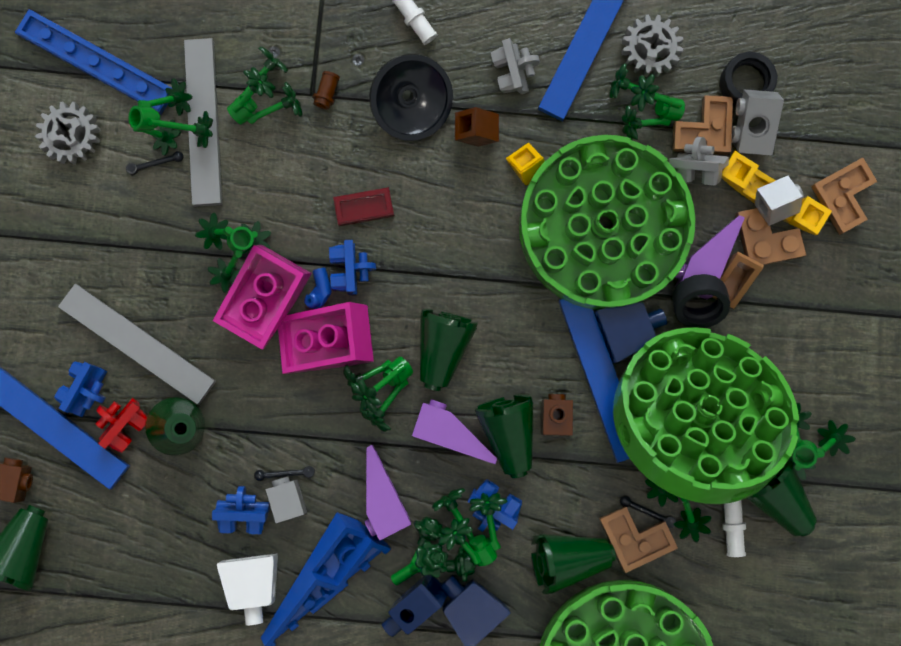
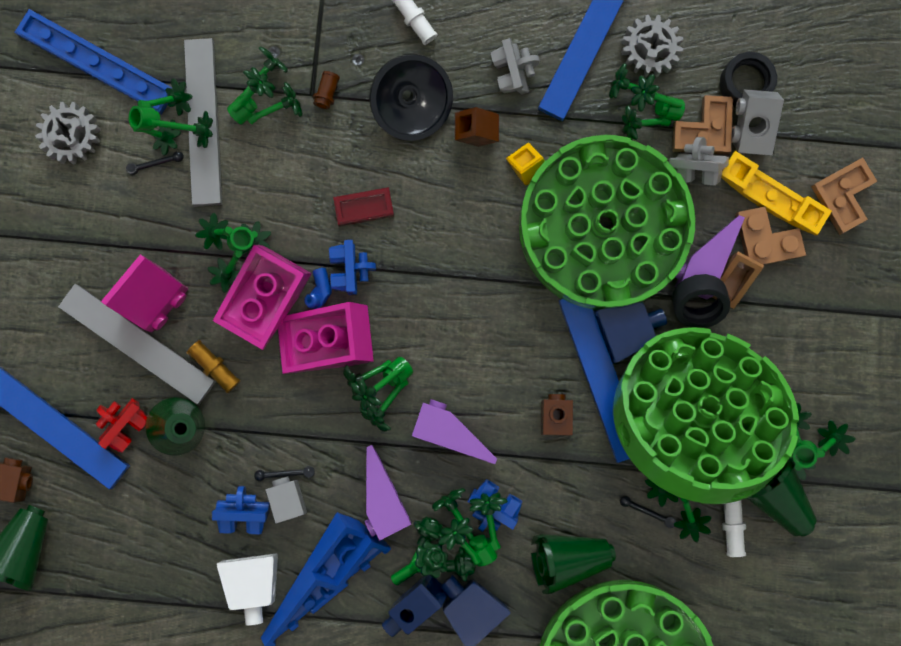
blue hips [54,361,107,417] -> none
dark green cone [420,309,478,391] -> none
dark green cone [475,395,533,478] -> none
medium nougat plate [599,507,678,573] -> none
brick [755,176,804,226] -> none
none -> dark pink slope [101,254,188,333]
none -> pearl gold pin [186,340,241,393]

